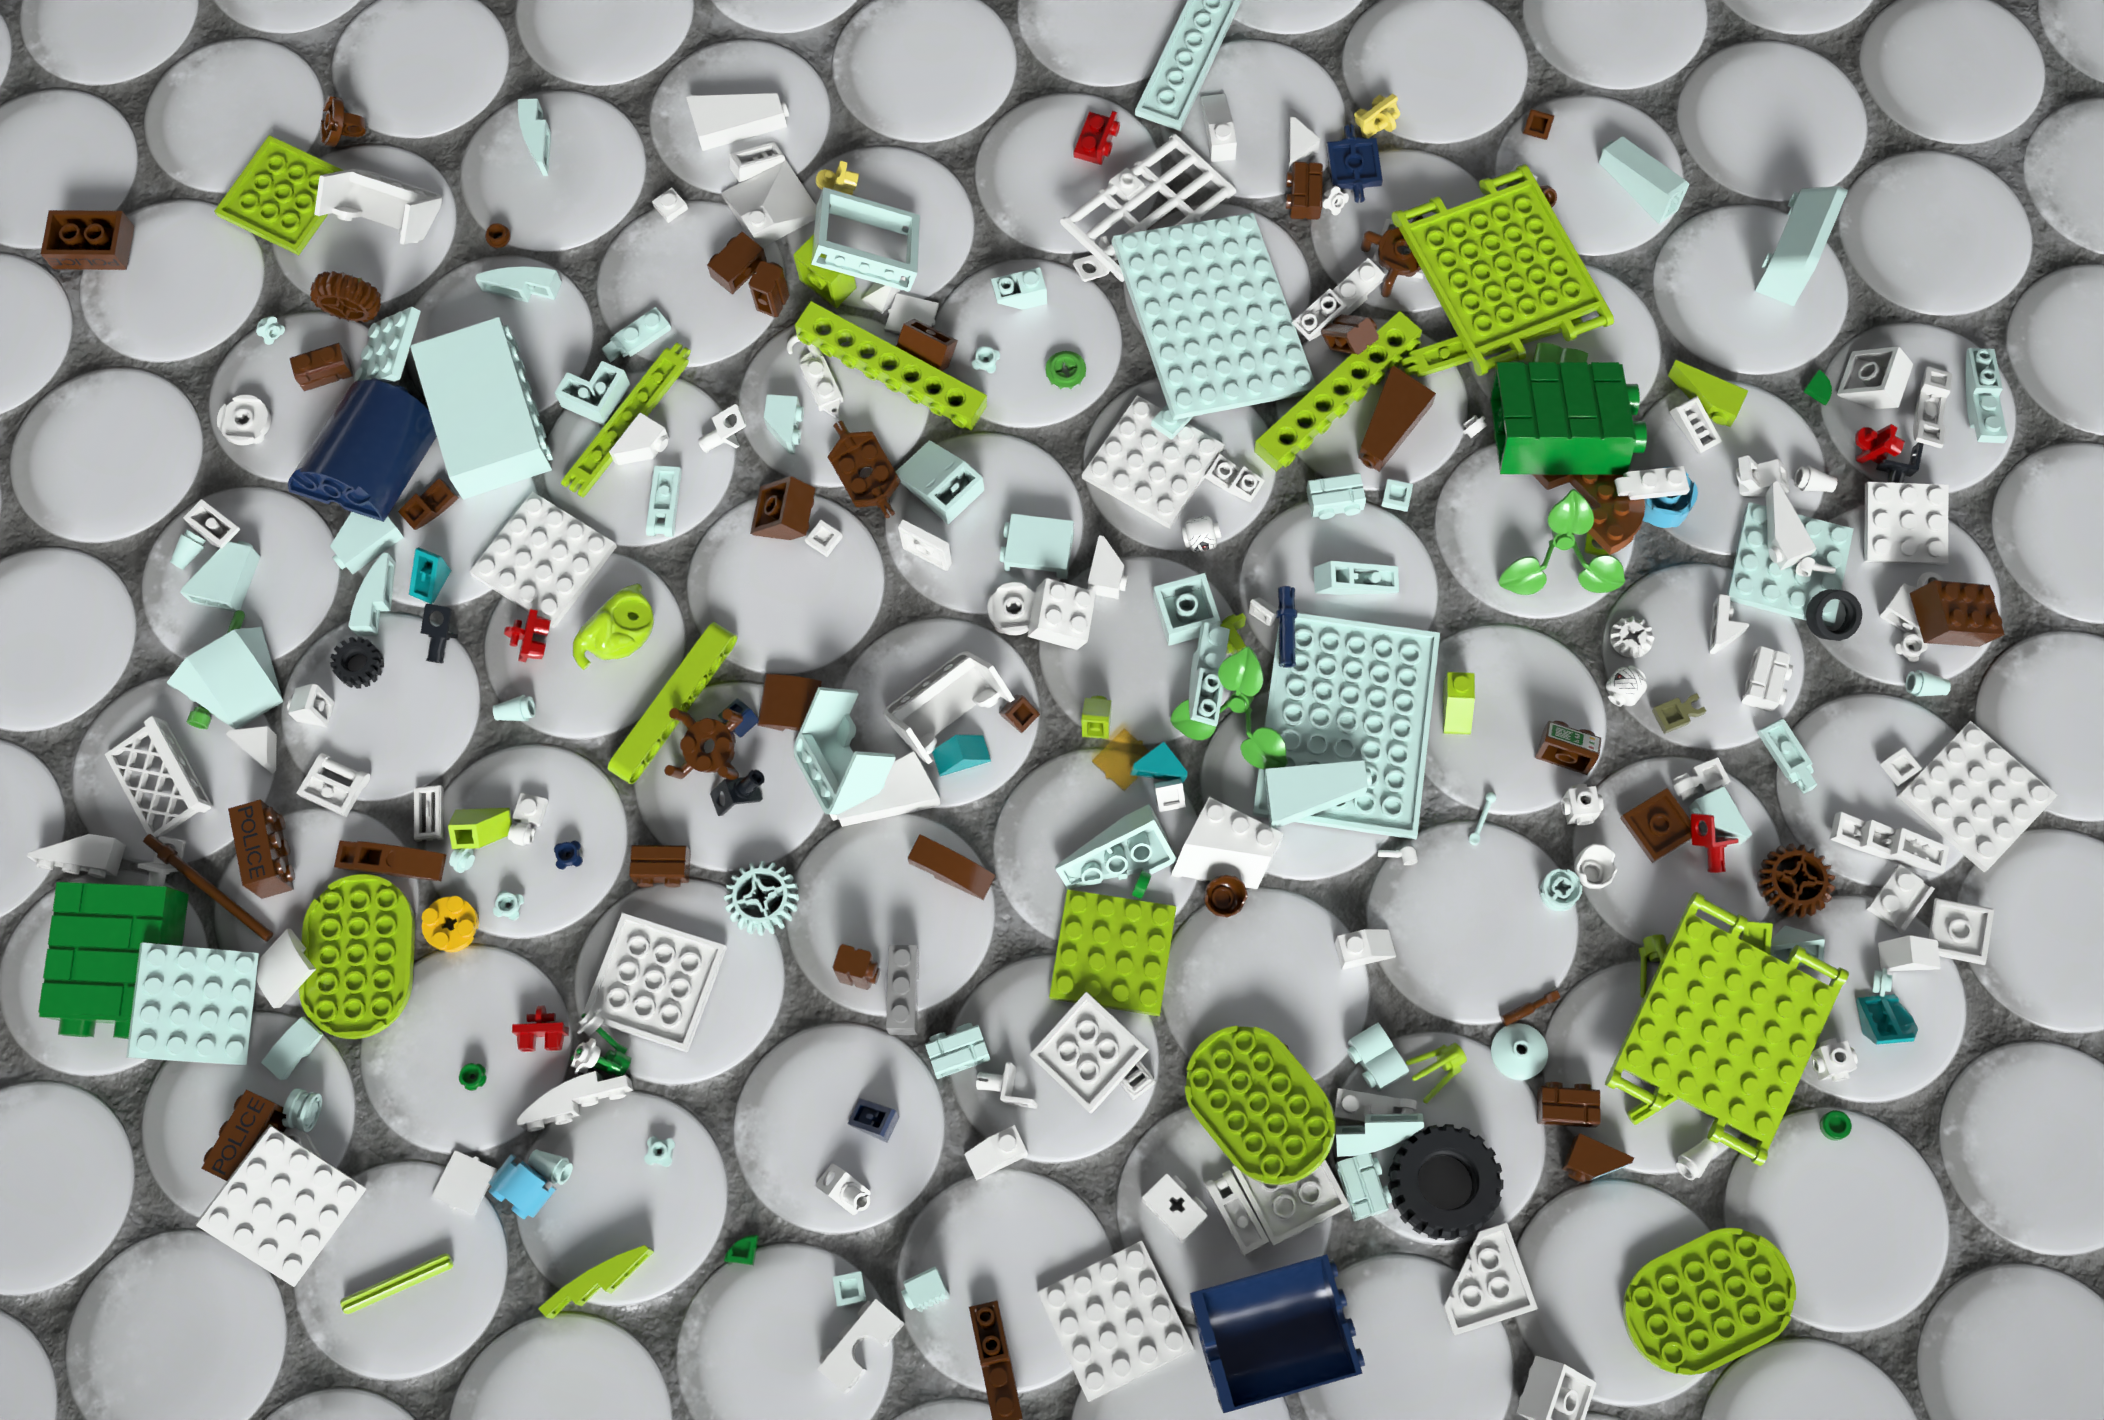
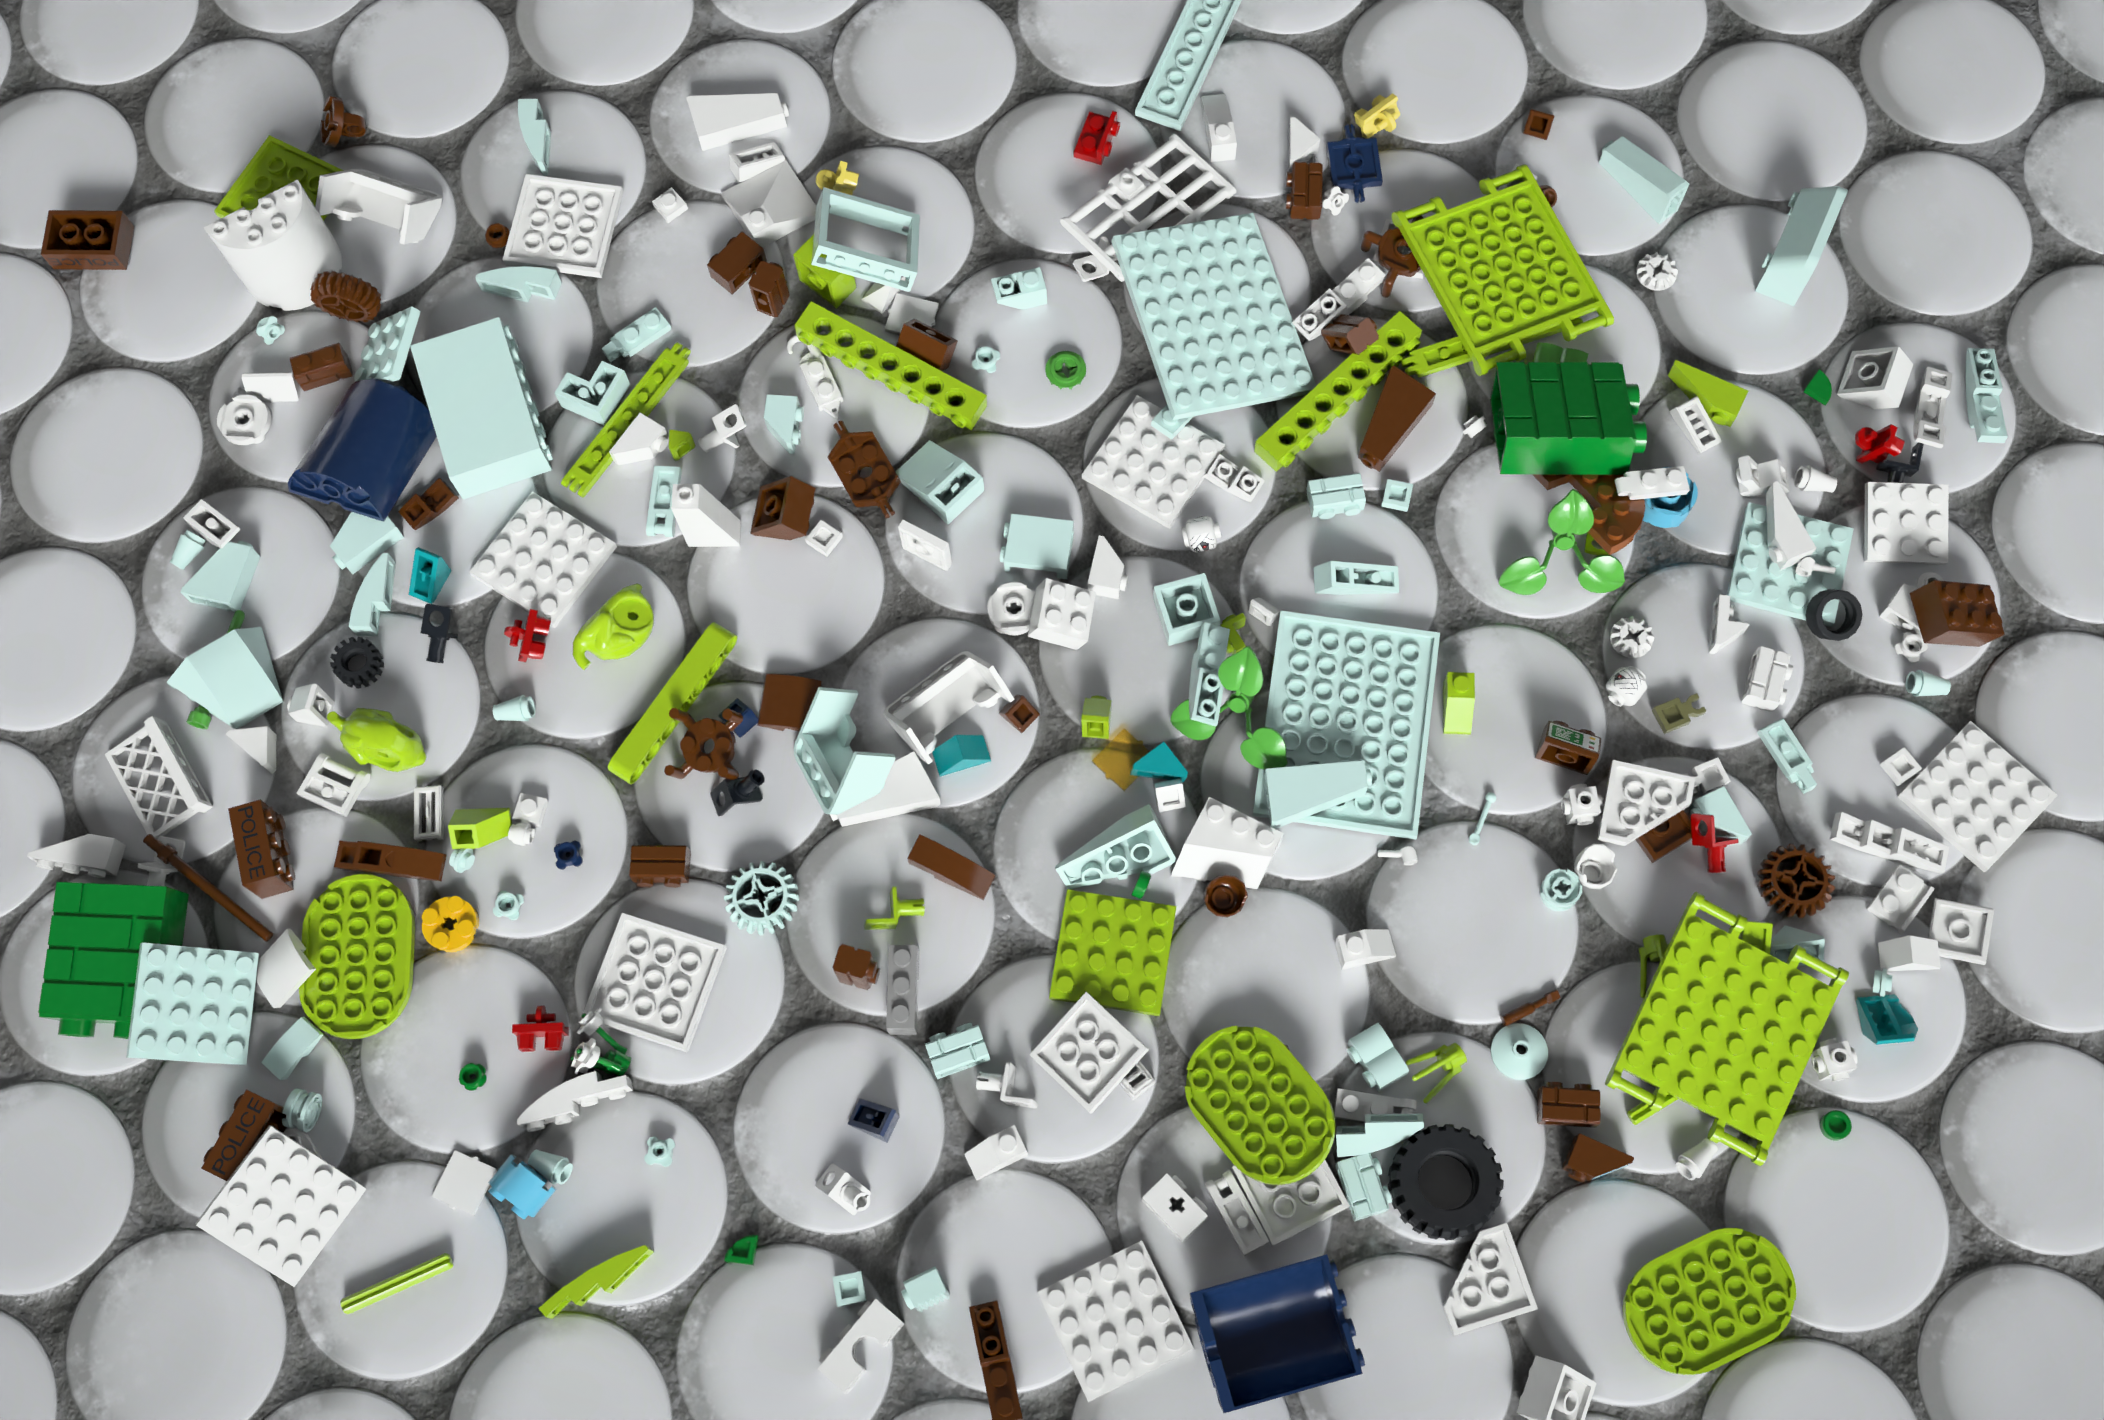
dark blue pin [1276,586,1297,668] -> none
none -> white cylinder [203,180,342,311]
none -> white slope [242,372,301,402]
none -> lime piece [327,708,427,772]
none -> white plate [503,174,623,278]
none -> lime slope [669,429,696,461]
none -> white slope [671,484,741,547]
none -> lime bracket [864,886,925,930]
none -> white plate [1597,760,1695,846]
none -> white gear [1636,252,1678,290]

